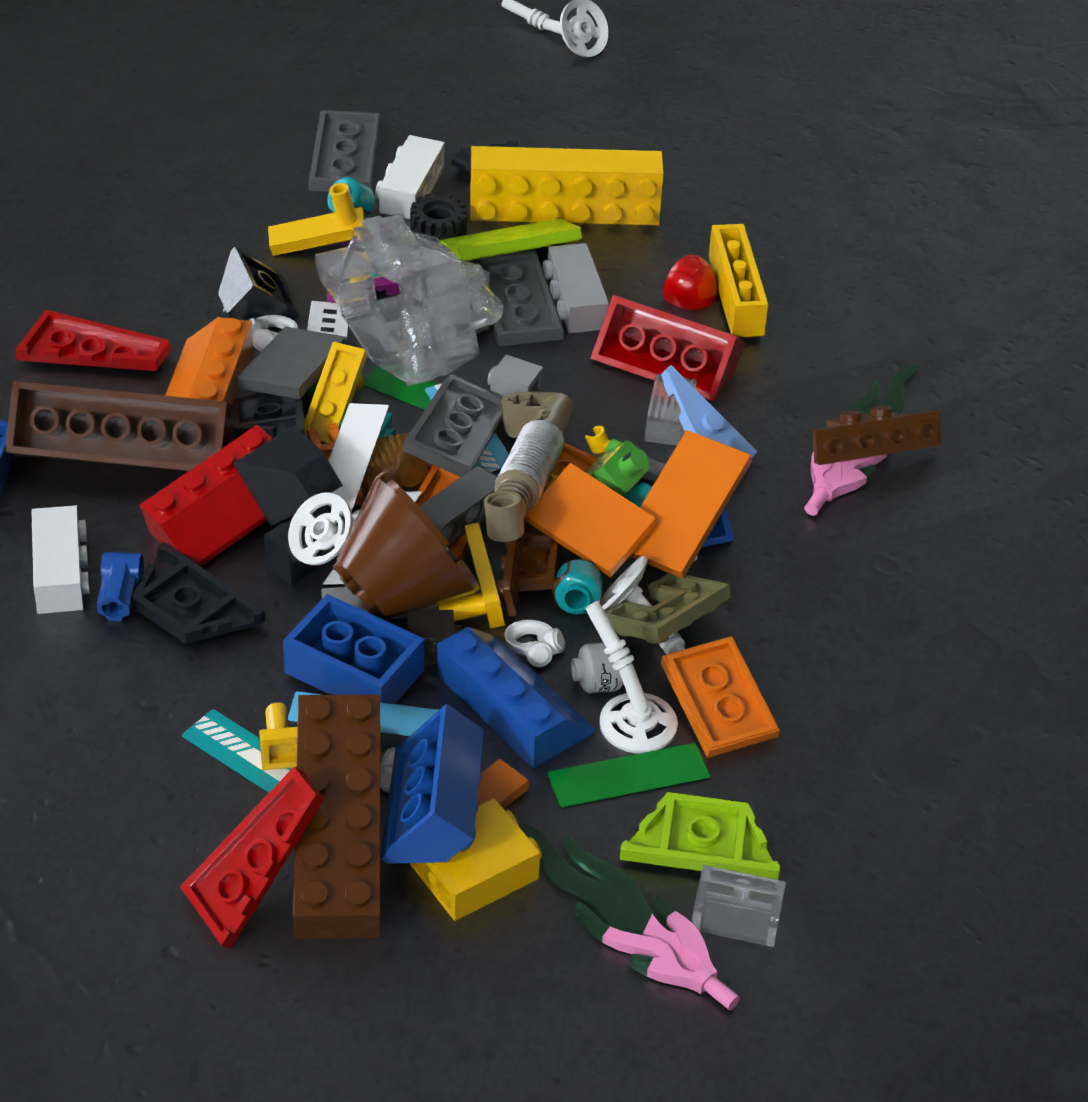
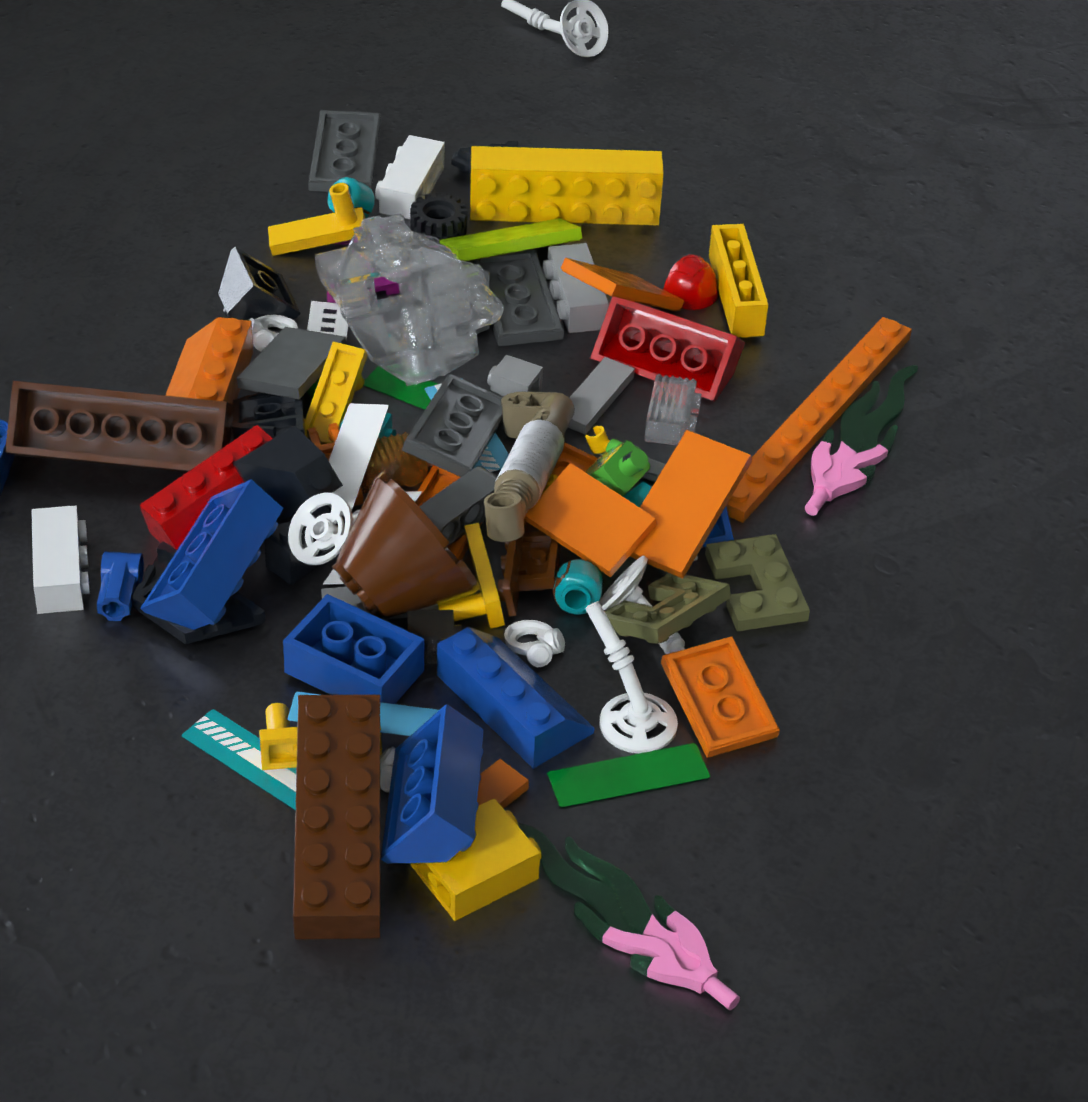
red wing [15,310,171,371] -> none
red wing [180,767,325,949] -> none
light grey head [571,642,623,694] -> none
lime wing [620,792,780,882] -> none
light blue wing [661,365,758,458] -> none
clear panel [692,865,786,947] -> none
reddish brown bracket [812,406,941,465] -> none
none -> blue slope [140,479,284,630]
none -> orange tile [561,258,684,312]
none -> light grey tile [568,357,635,435]
none -> olive plate [705,534,810,632]
none -> orange plate [726,317,912,523]

